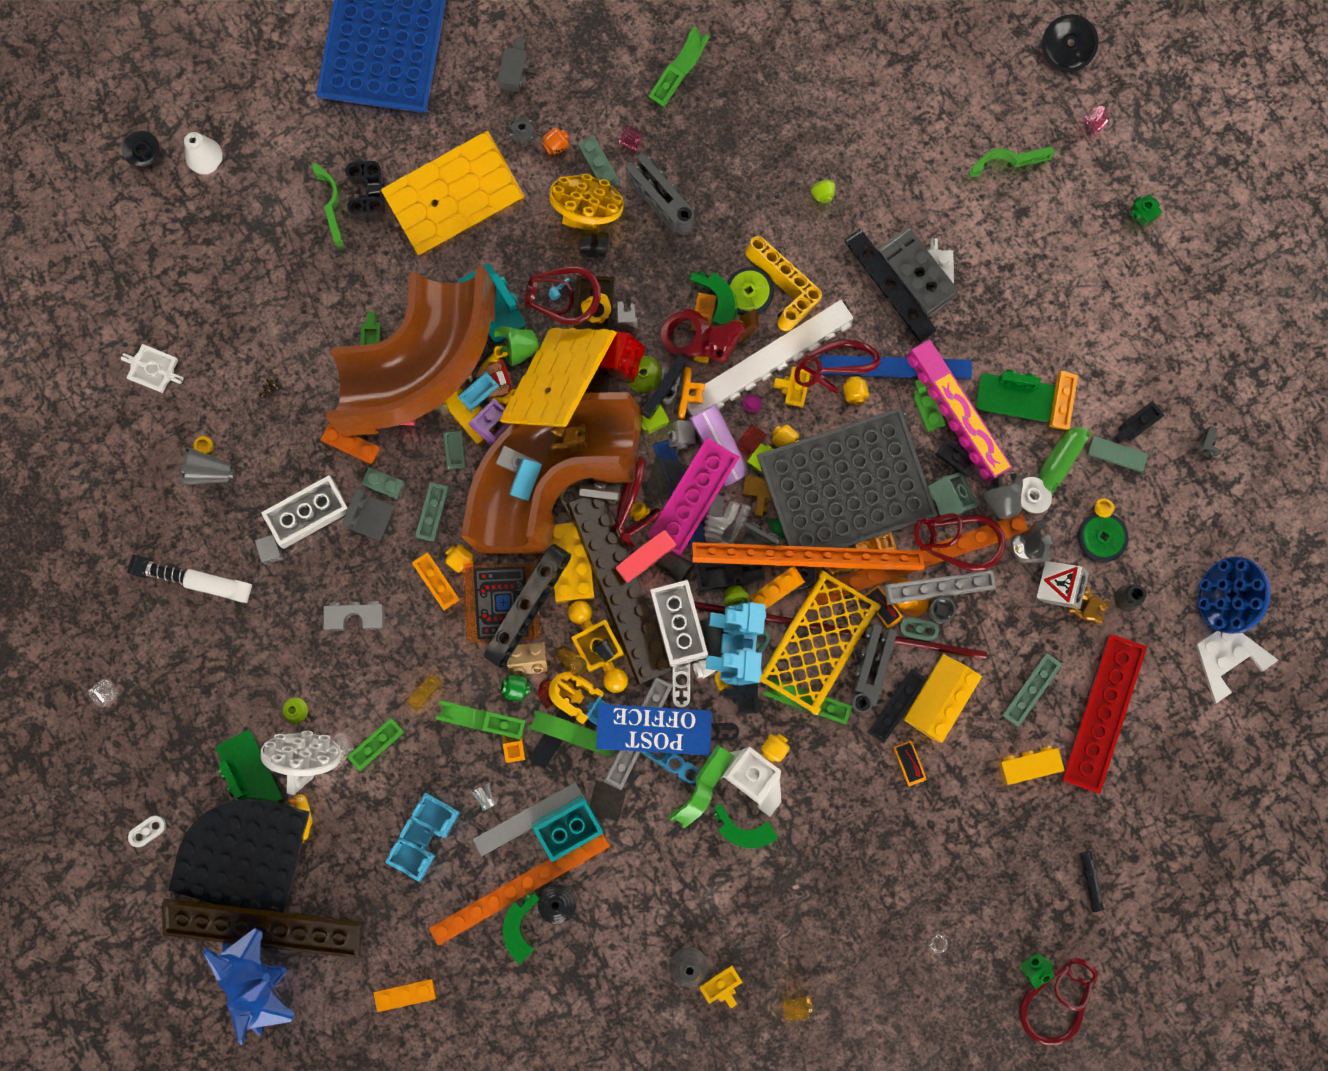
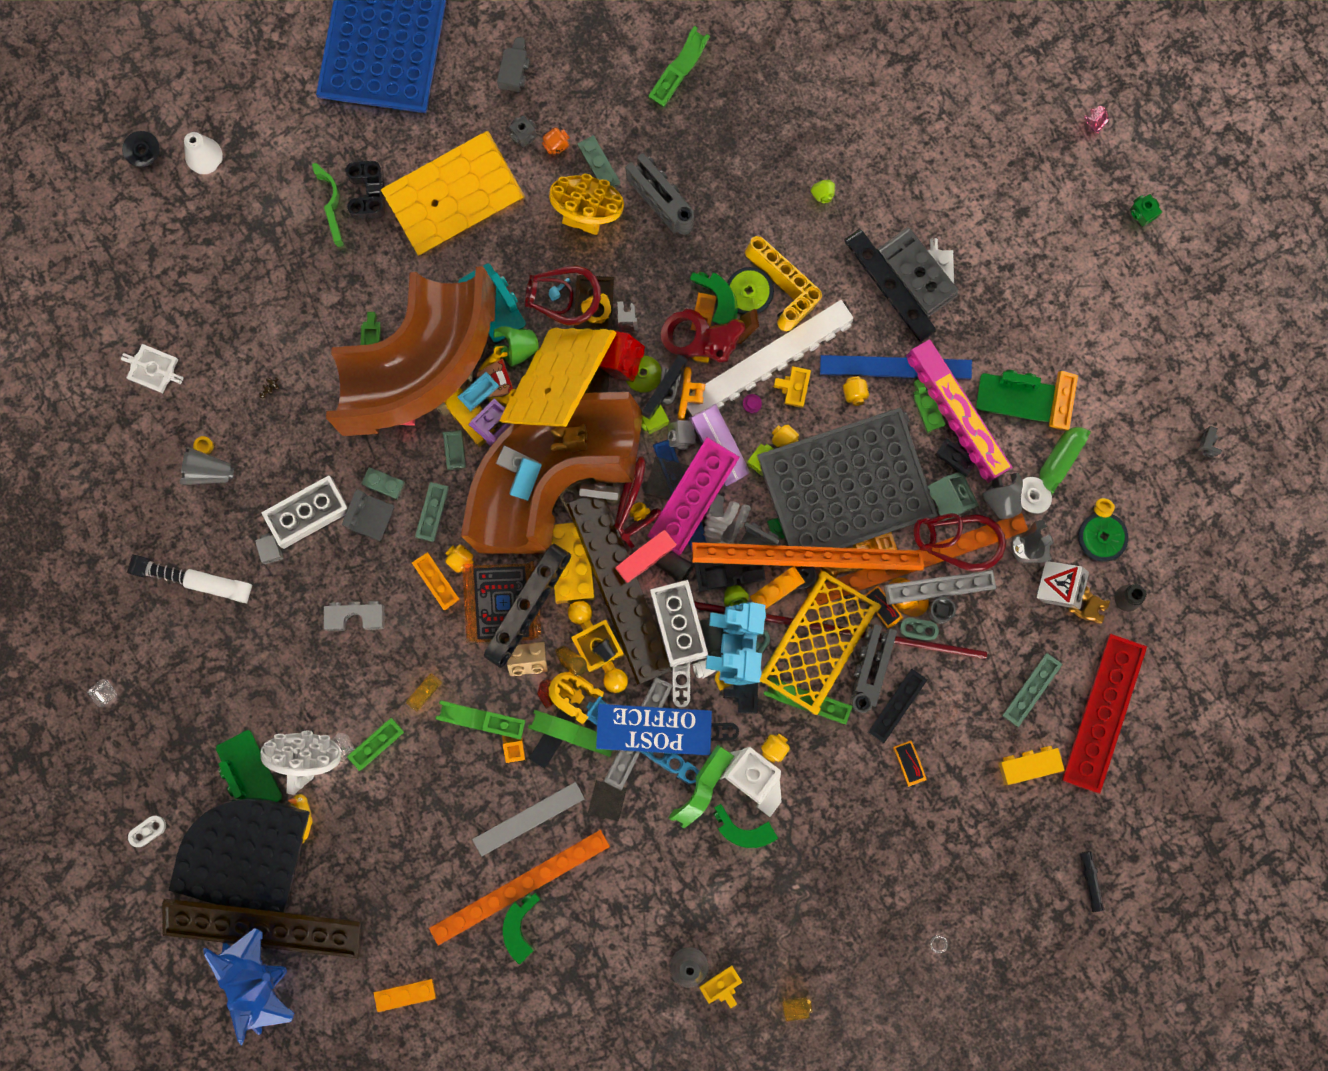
lime cone [281,698,308,724] -> none
orange plate [320,423,381,465] -> none
medium azure piece [385,793,460,882] -> none
flat silver piece [471,783,496,813] -> none
green head [501,674,530,701] -> none
teal brick [531,794,603,862] -> none
black piece [537,885,577,924] -> none
black wheel [579,230,609,257] -> none
clear pink tile [619,125,643,151] -> none
clear red brick [738,424,767,455] -> none
pearl gold brick [742,475,772,519] -> none
dark red animal [794,339,881,394] -> none
yellow slope [903,654,982,743] -> none
bright green piece [969,146,1054,178] -> none
green brick [1020,953,1055,990] -> none
dark red animal [1020,958,1098,1046] -> none
black dish [1042,14,1099,72] -> none
sand green tile [1087,436,1148,473] -> none
black hinge [1113,401,1165,443] -> none
white wing [1196,631,1279,704] -> none
blue bracket [1198,556,1271,634] -> none

